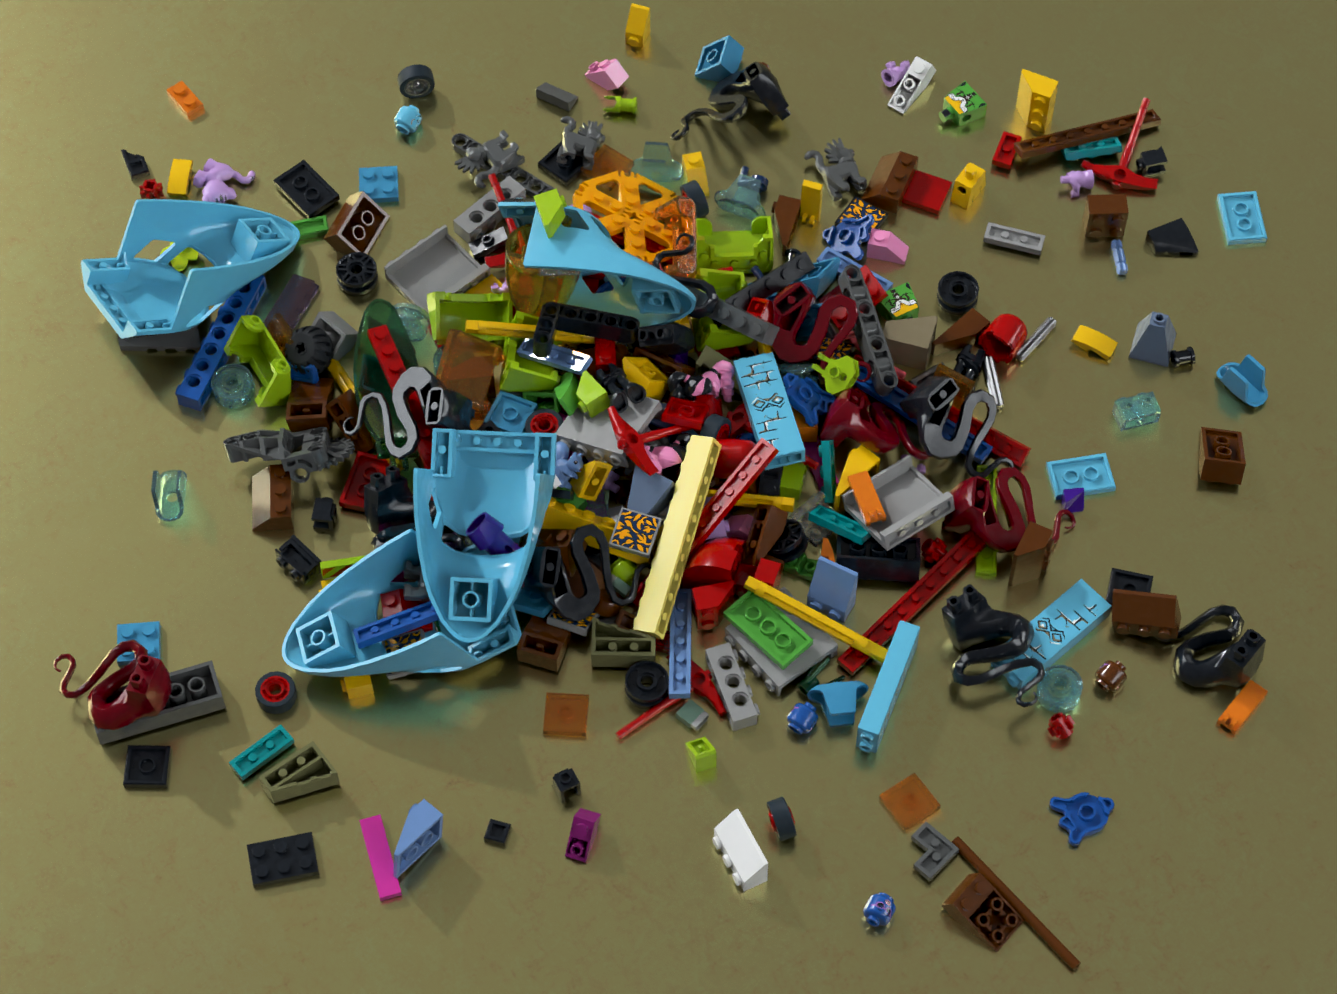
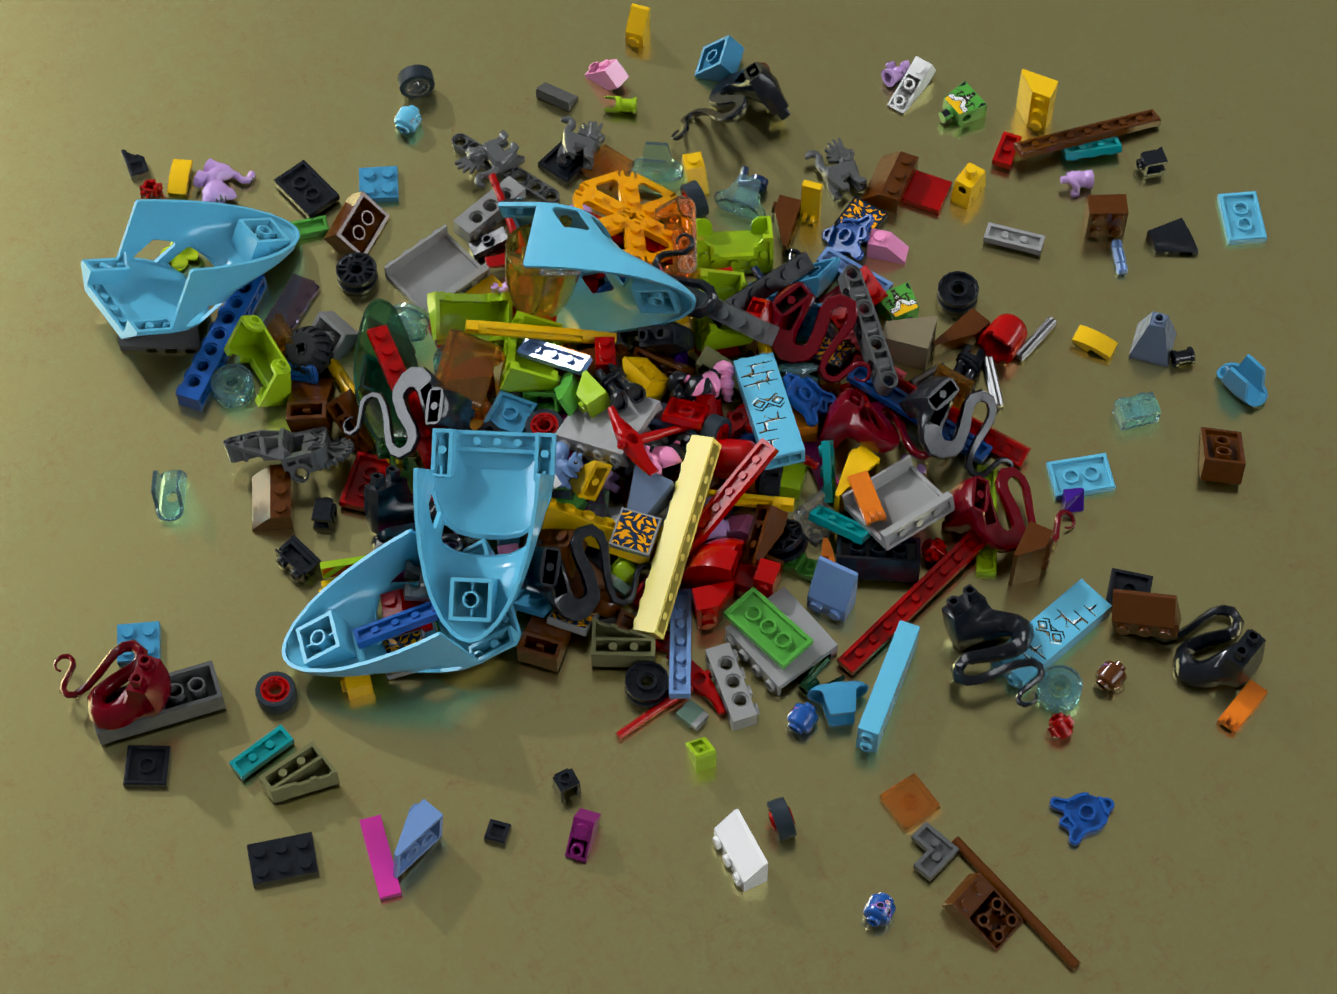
orange plate [166,81,204,118] -> none
dark purple piece [466,512,521,555] -> none
lime slope [533,188,567,238] -> none
black beam [533,302,640,358] -> none
clear orange plate [543,692,589,736] -> none
yellow piece [744,575,888,664] -> none
lime hinge [811,353,860,396] -> none
red piece [1081,98,1158,190] -> none

